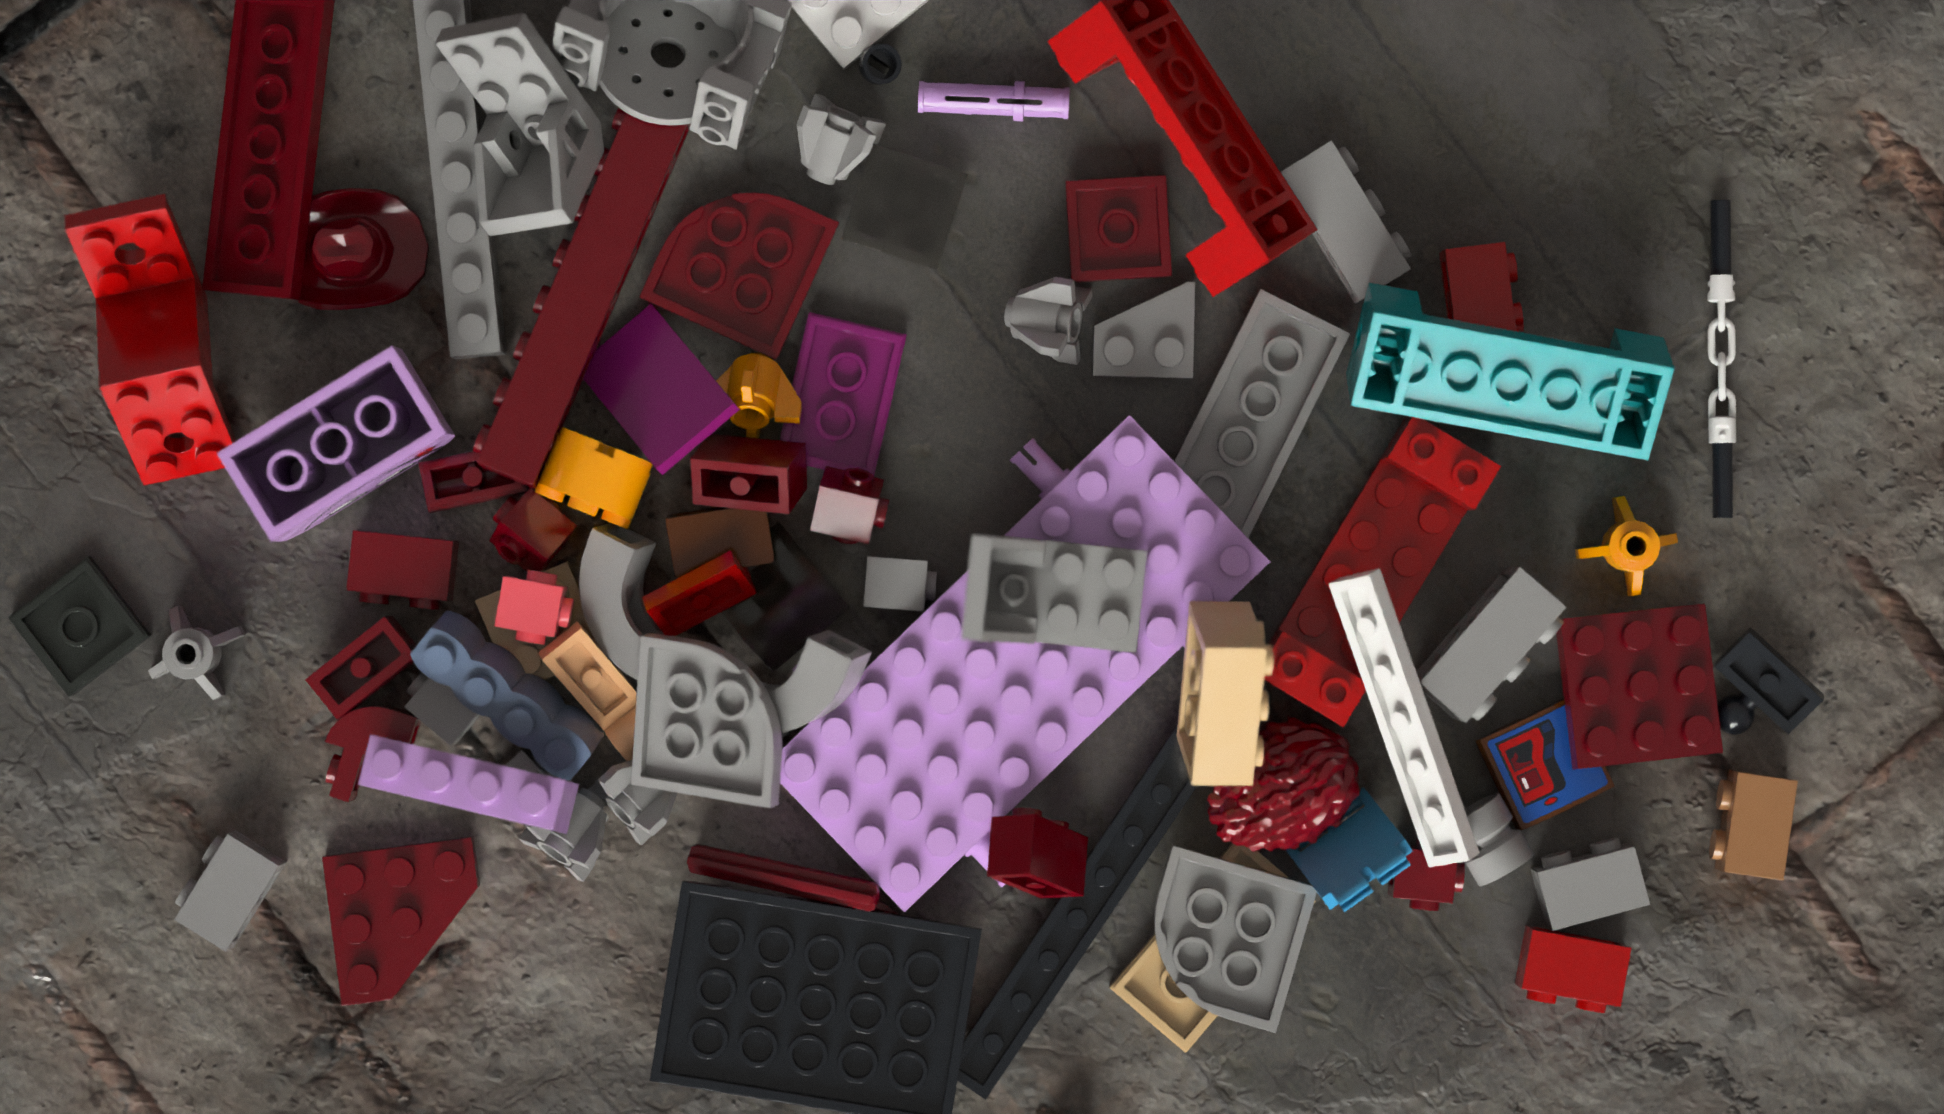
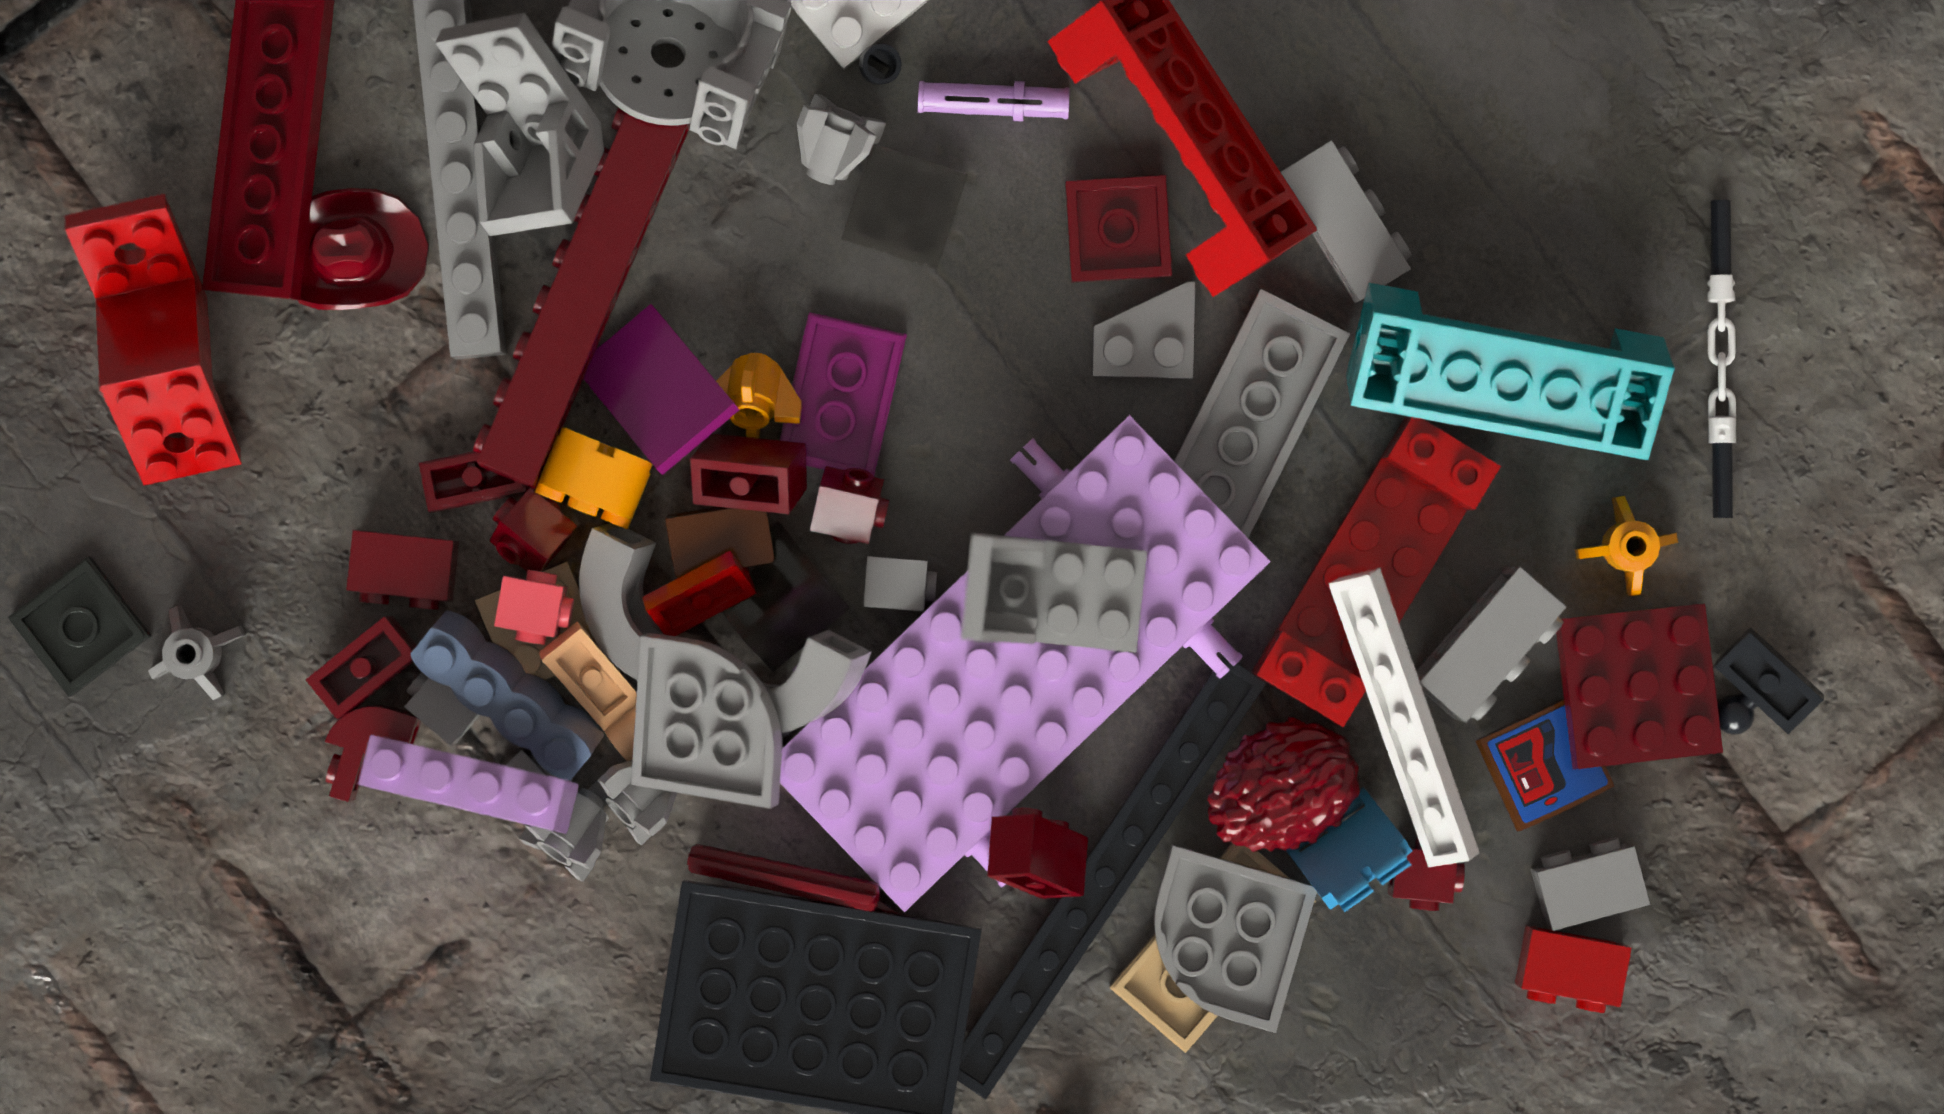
light grey brick [174,831,287,952] -> none
lavender brick [217,346,455,542] -> none
dark red plate [322,836,480,1006] -> none
dark red plate [639,193,839,360] -> none
light grey brick [1004,277,1092,365] -> none
tan brick [1177,601,1273,786] -> none
red brick [1439,242,1524,332] -> none
light grey wheel [1464,793,1535,886] -> none
medium nougat brick [1709,770,1798,881] -> none

